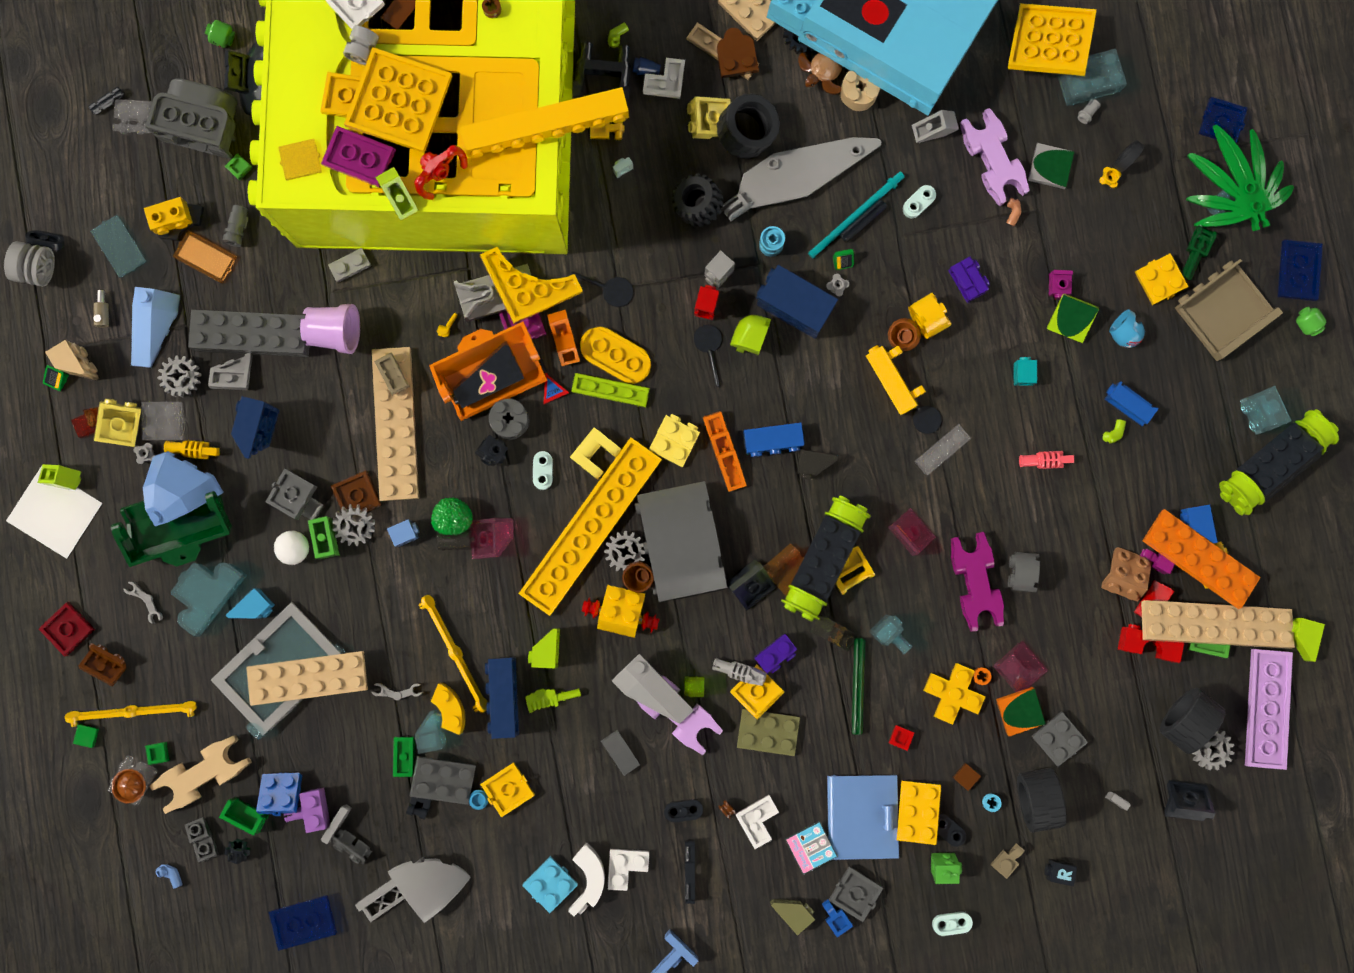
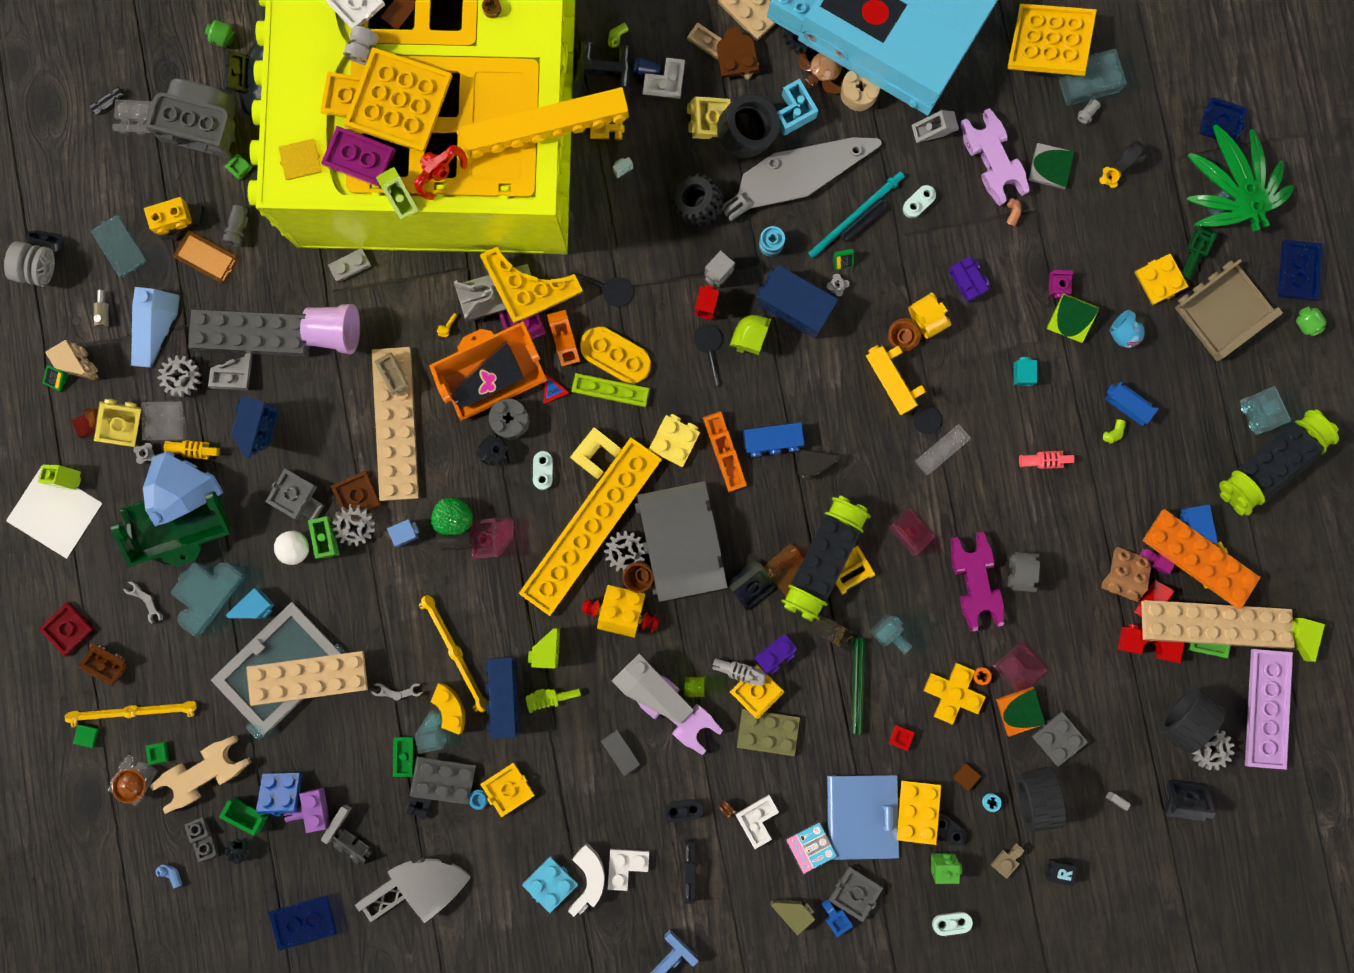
none -> medium azure brick [777,79,818,136]

